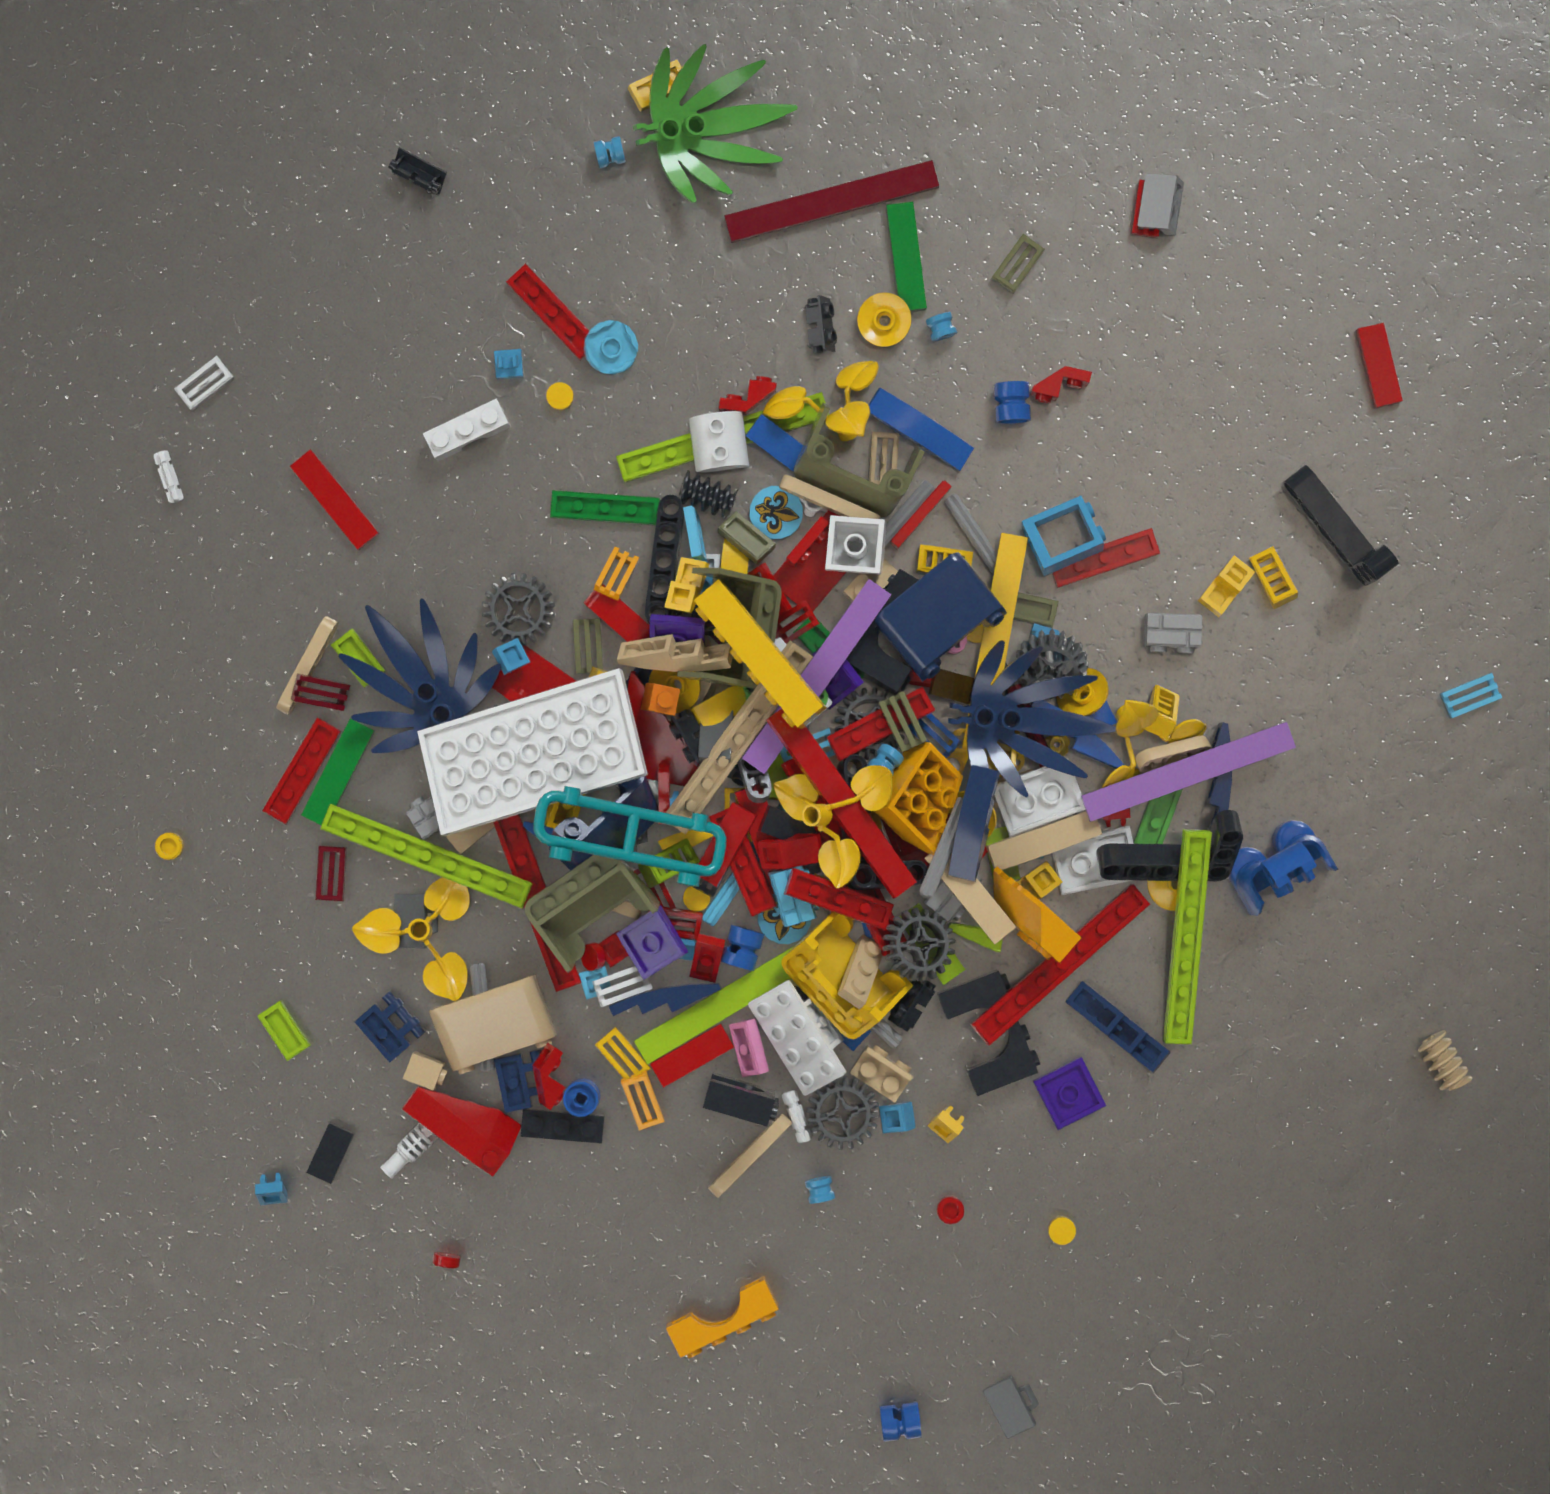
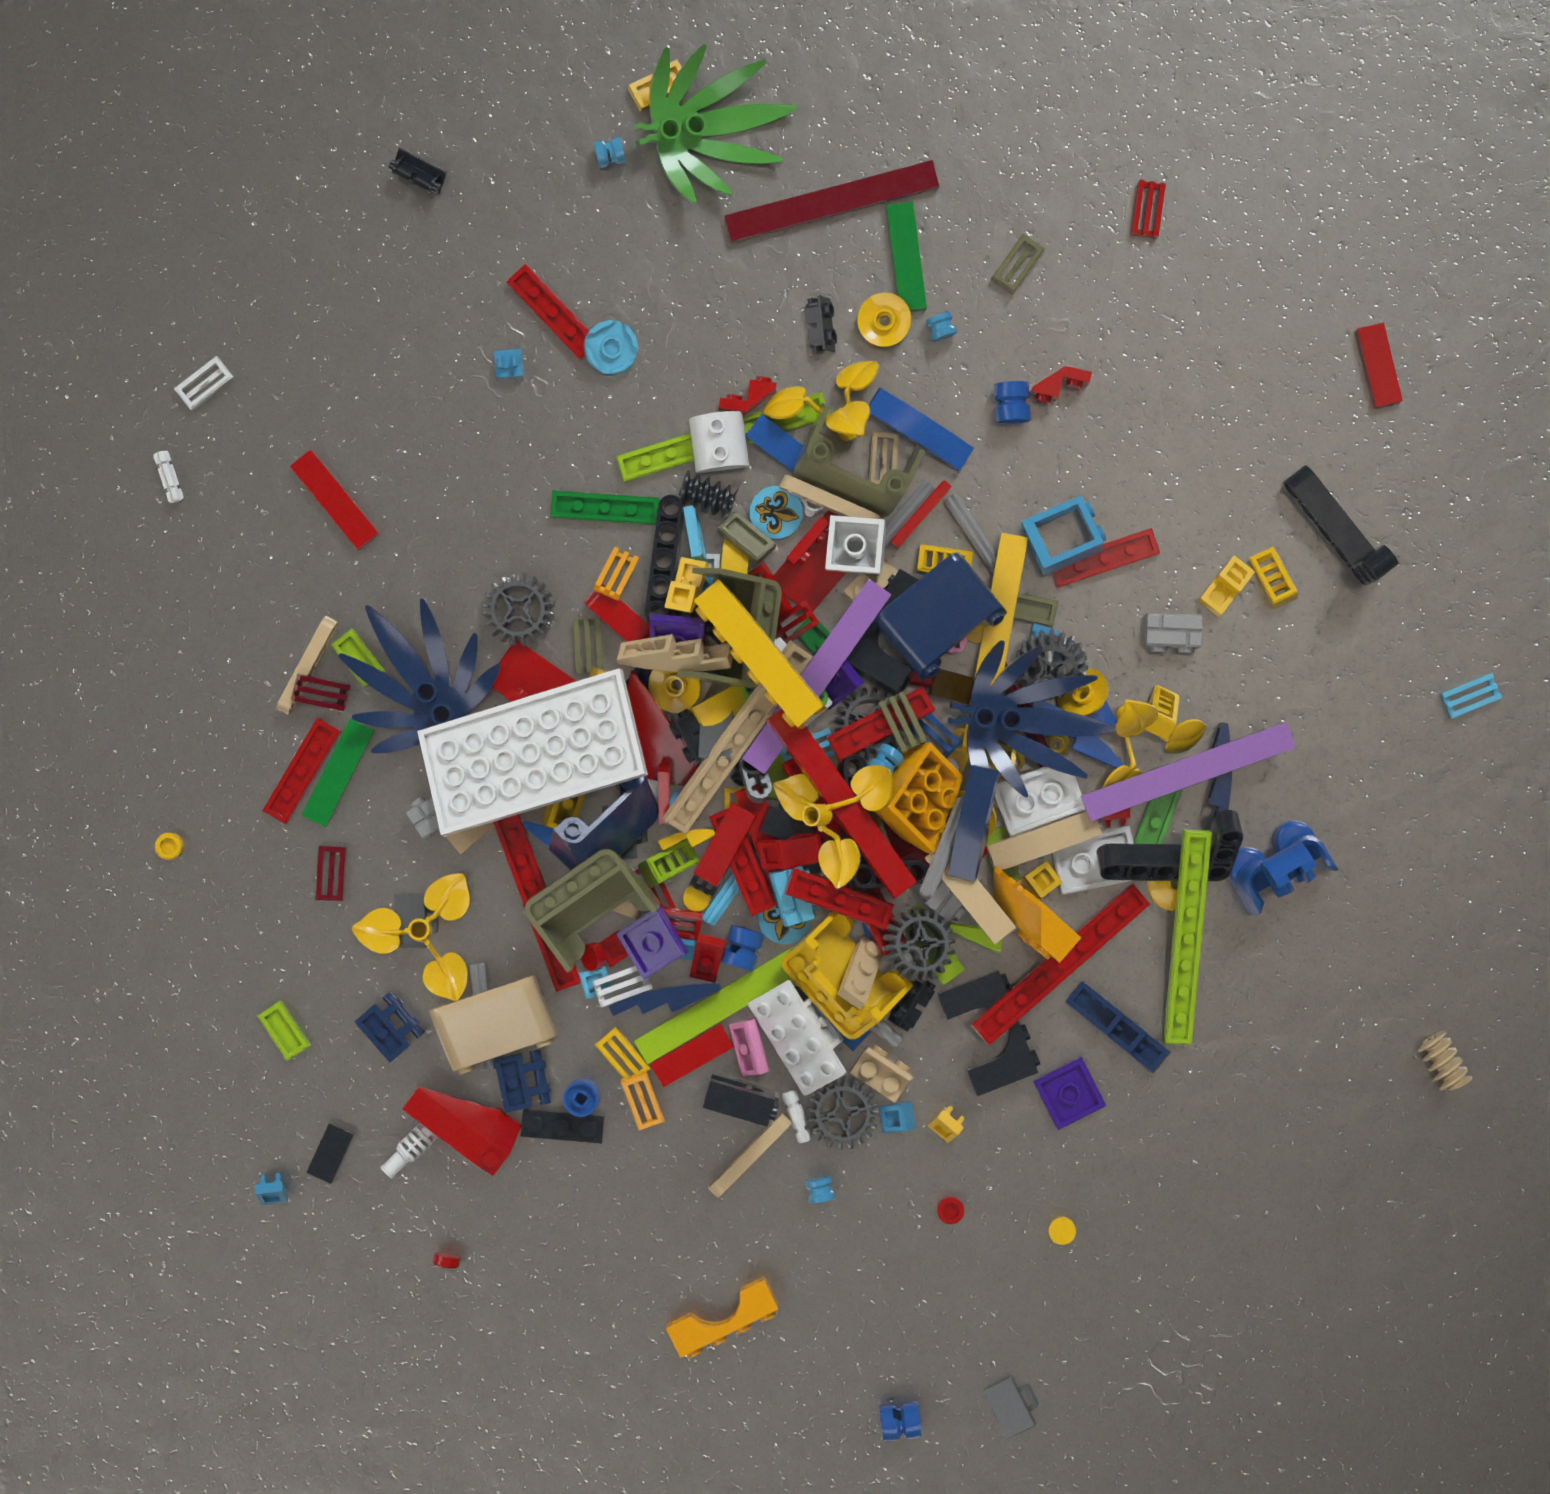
lime tile [320,804,533,909] -> none
tan brick [403,1051,448,1090] -> none
white arch [423,398,511,462] -> none
dark azure tile [492,638,530,675] -> none
red slope [532,1042,566,1110] -> none
teal bar [533,786,726,887] -> none
yellow tile [546,382,574,410] -> none
orange brick [641,683,680,716] -> none
tan beam [1135,736,1212,773] -> none
light grey panel [1138,174,1184,235] -> none

